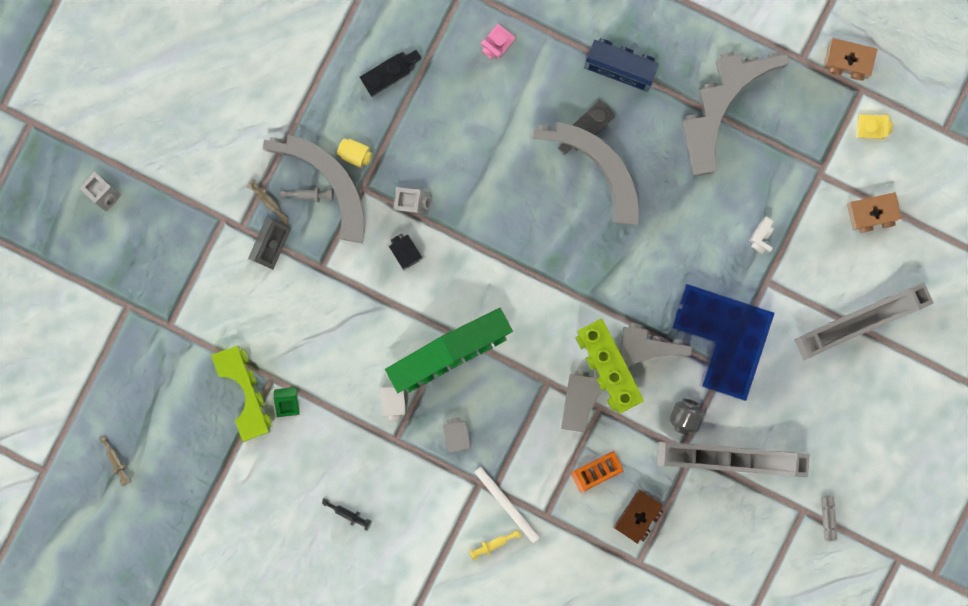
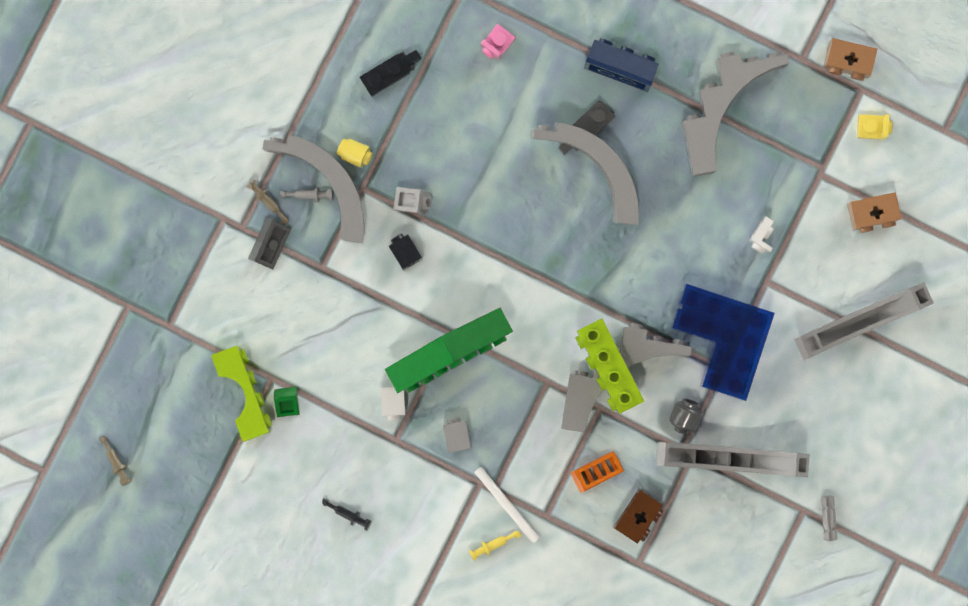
light grey bracket [79,171,121,211] -> none

